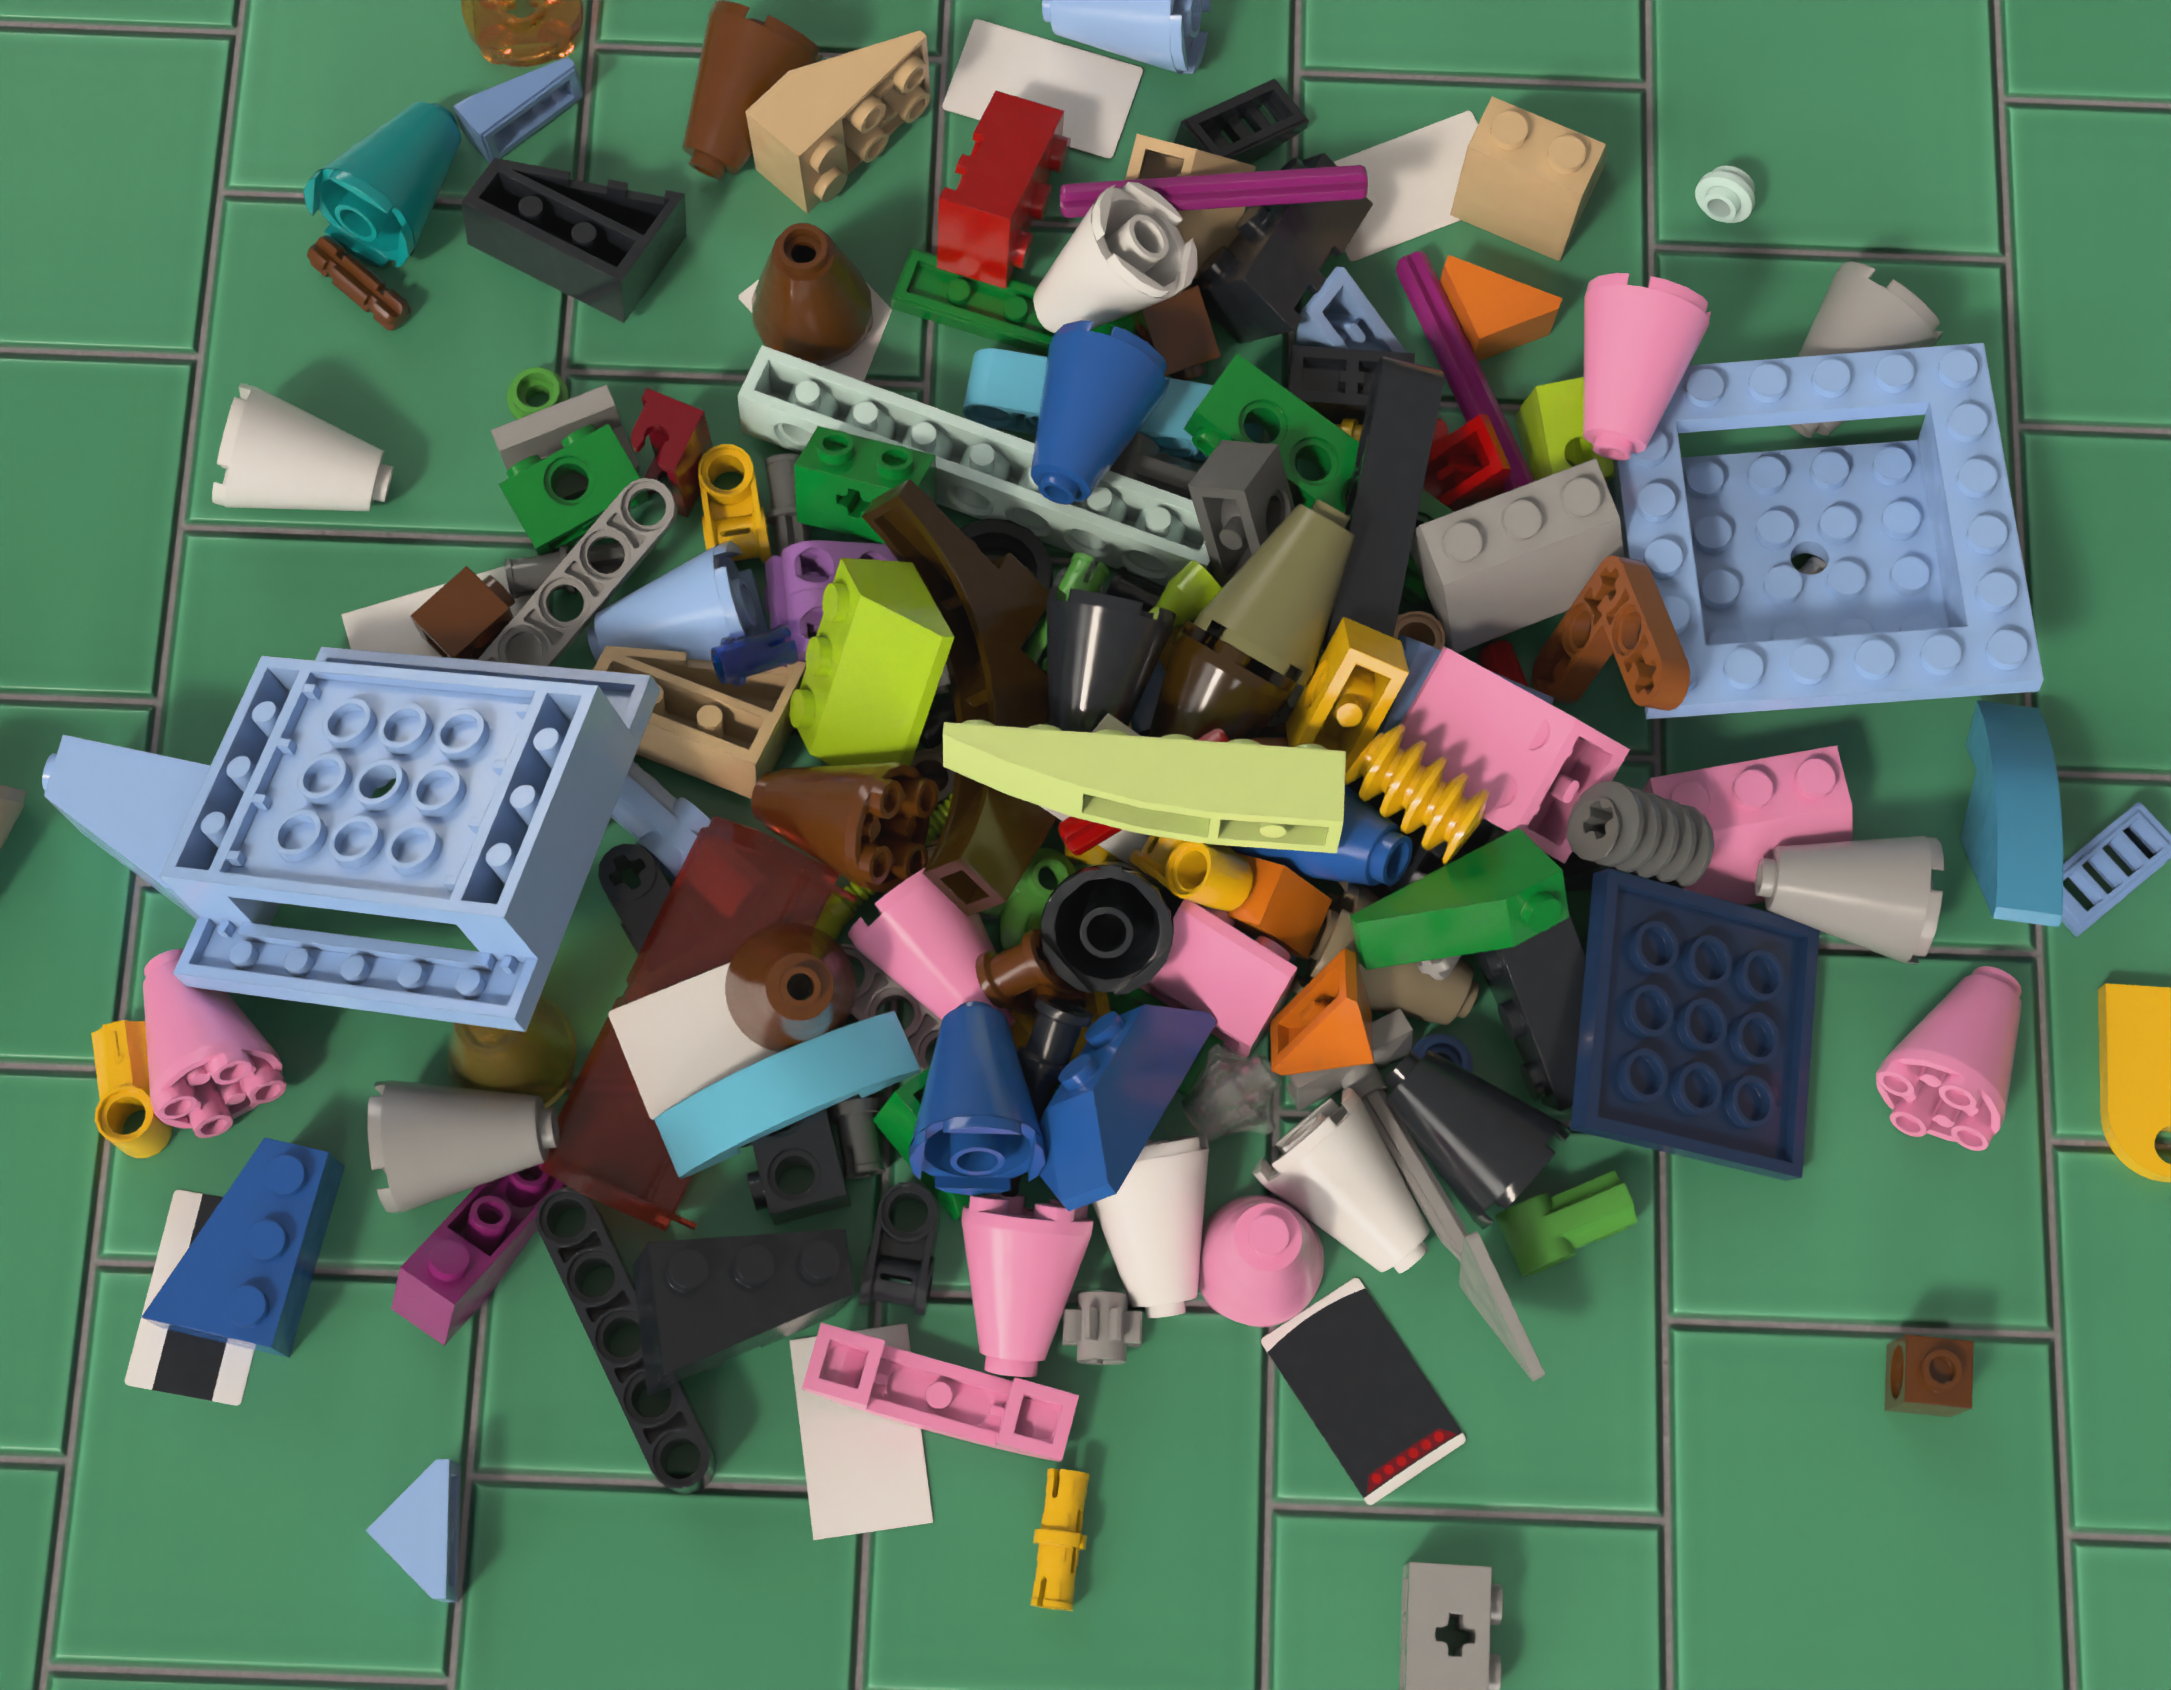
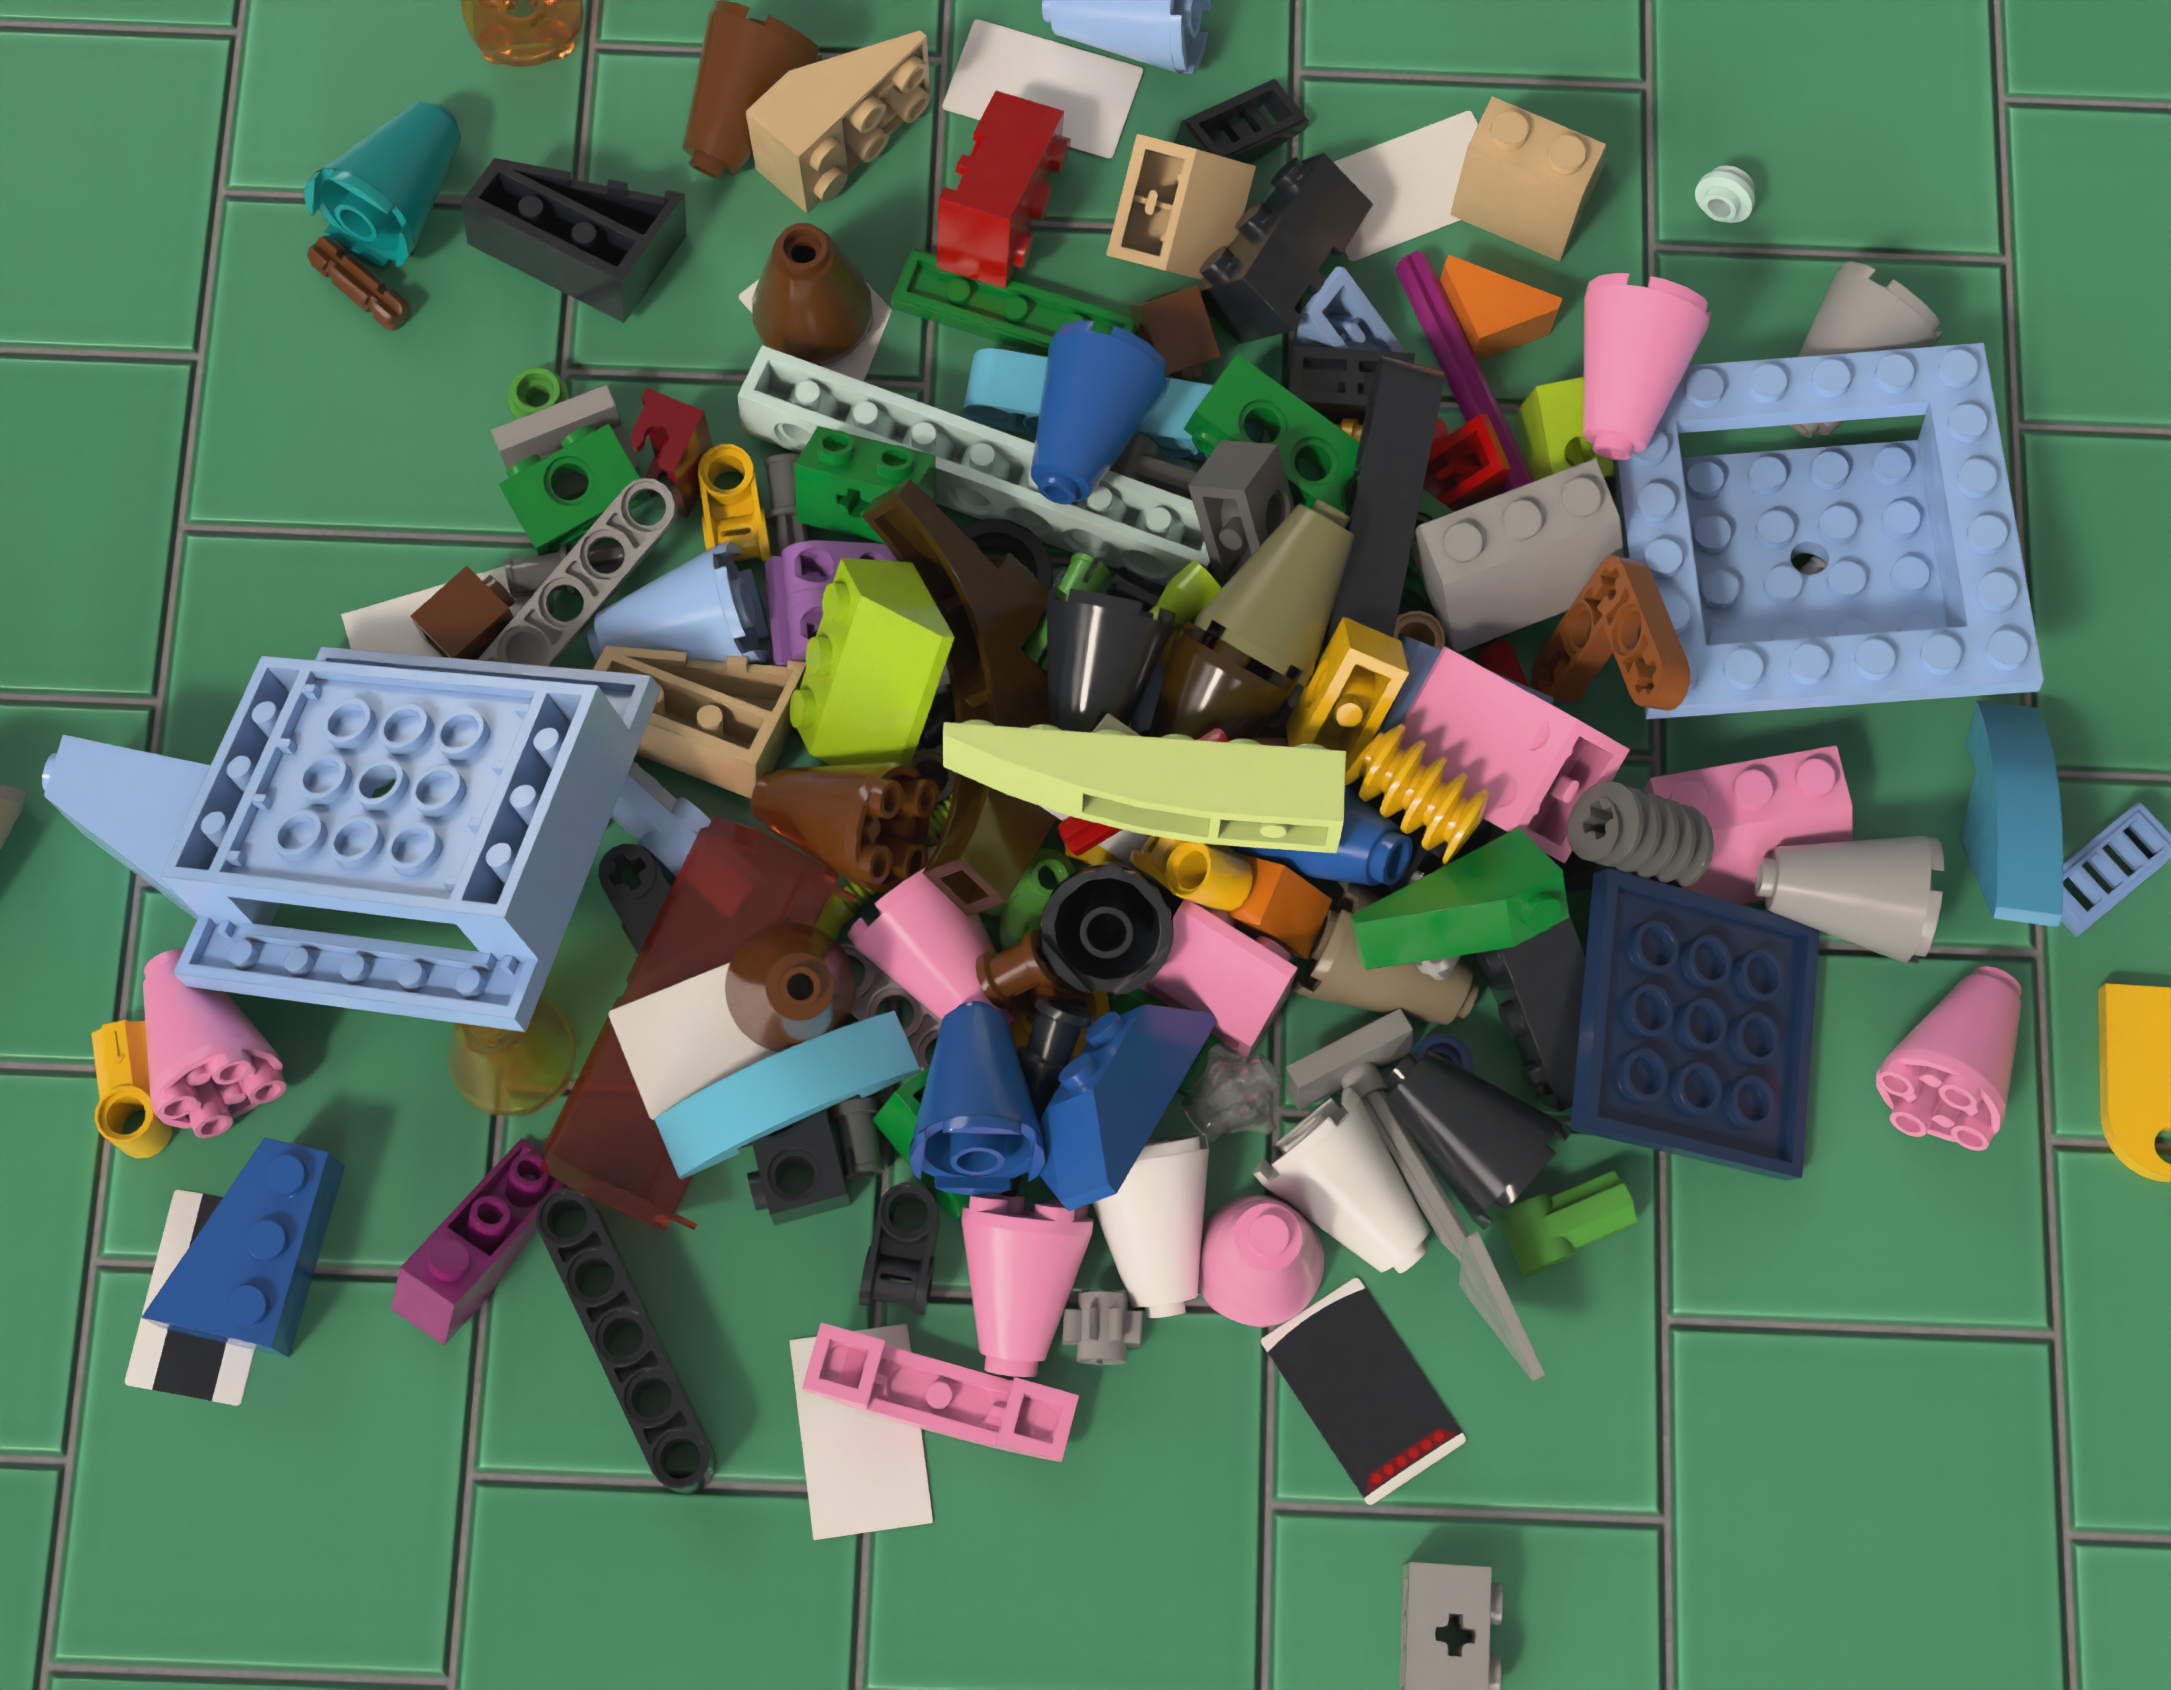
white cone [212,383,394,511] -> none
light blue slope [365,1459,461,1602] -> none
light grey cone [367,1080,560,1213] -> none
medium blue slope [453,57,584,163] -> none
black wedge [632,1229,855,1397] -> none
clear blue pin [711,624,798,687] -> none
yellow pin [1030,1468,1090,1611] -> none
white cone [1033,182,1197,333] -> none
magenta axle [1060,165,1368,218] -> none
orange slope [1270,948,1374,1076] -> none
reddish brown brick [1884,1334,1974,1417] -> none

